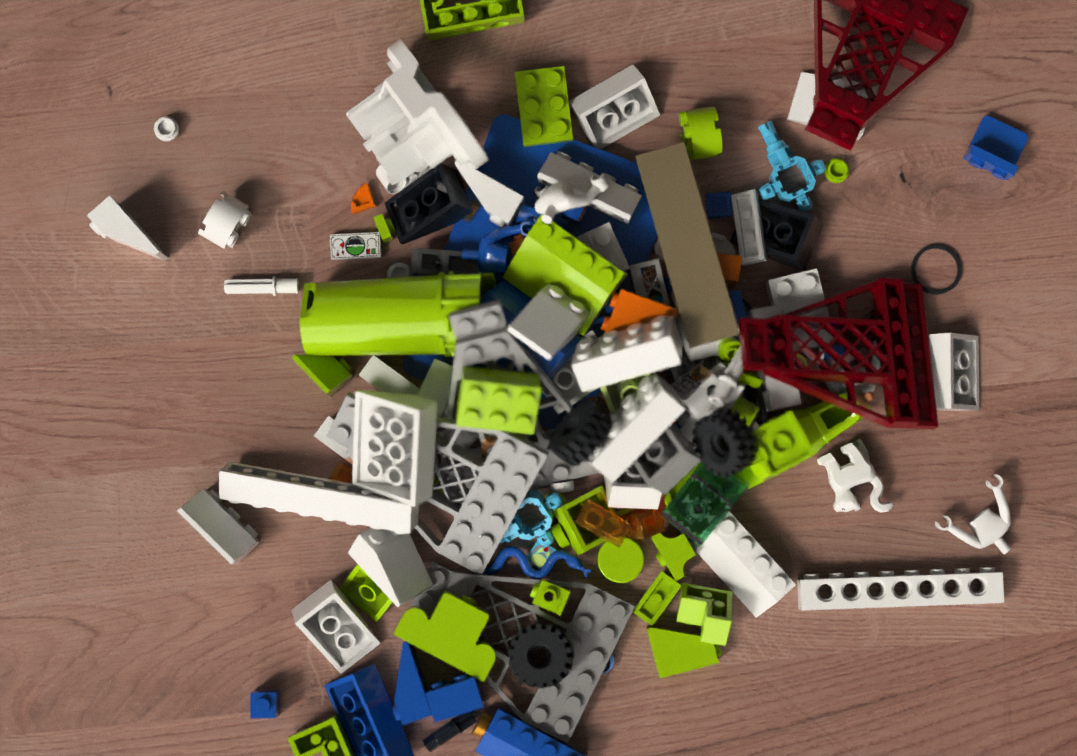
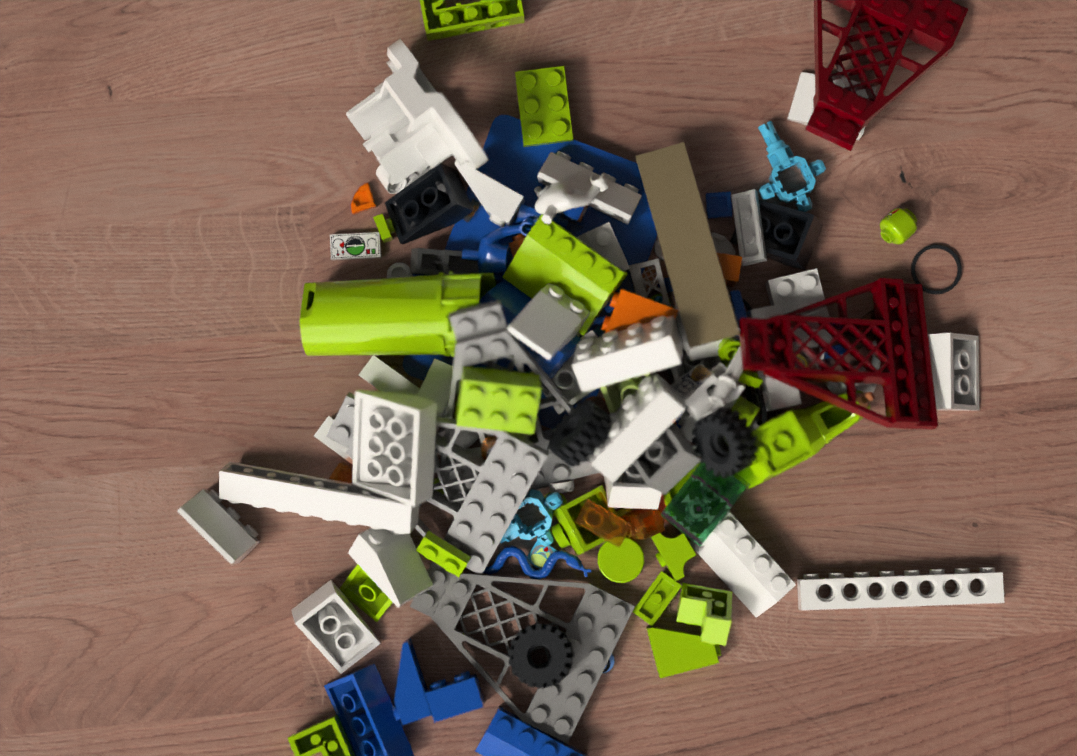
white slope [87,195,168,261] -> none
white plate [154,116,179,142] -> none
white brick [198,191,252,249] -> none
white axle [224,276,299,296] -> none
blue brick [250,690,280,718] -> none
lime slope [291,354,353,397] -> none
lime brick [393,591,496,682] -> none
black piece [422,710,479,752] -> none
pearl gold tile [472,711,492,738] -> none
lime brick [530,579,570,615] -> none
white slope [569,65,660,149] -> none
lime brick [678,106,723,160] -> none
white animal [817,439,893,512] -> none
lime plate [824,158,849,183] -> none
white piece [935,474,1011,554] -> none
blue bracket [963,115,1028,180] -> none
none -> lime plate [416,530,471,577]
none -> lime head [880,208,917,245]

